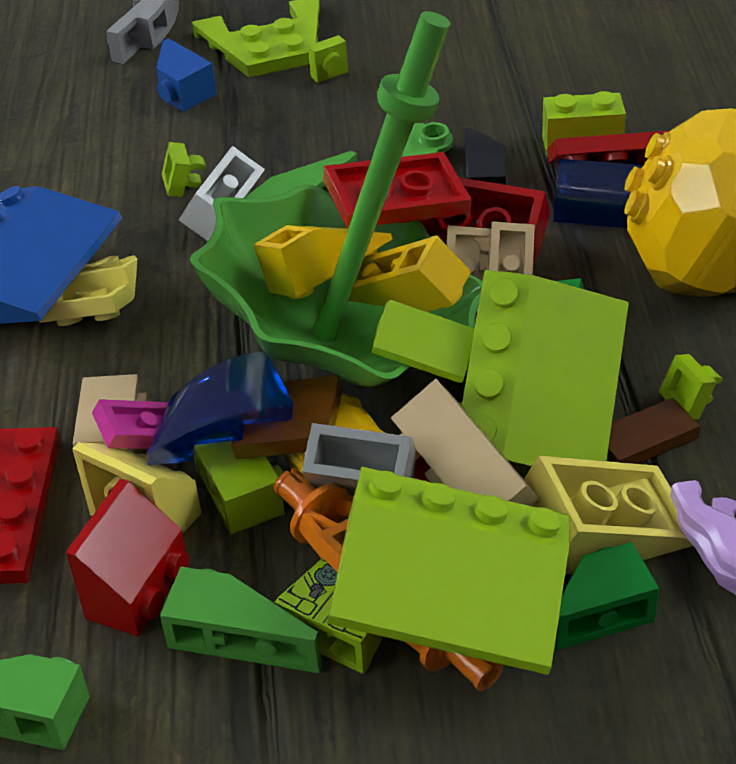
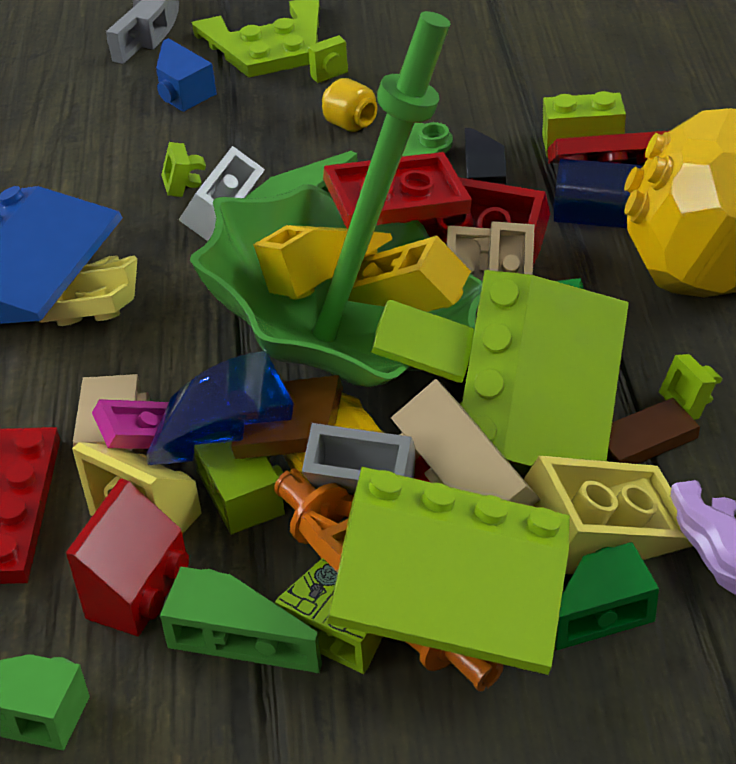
none -> yellow head [322,78,378,132]

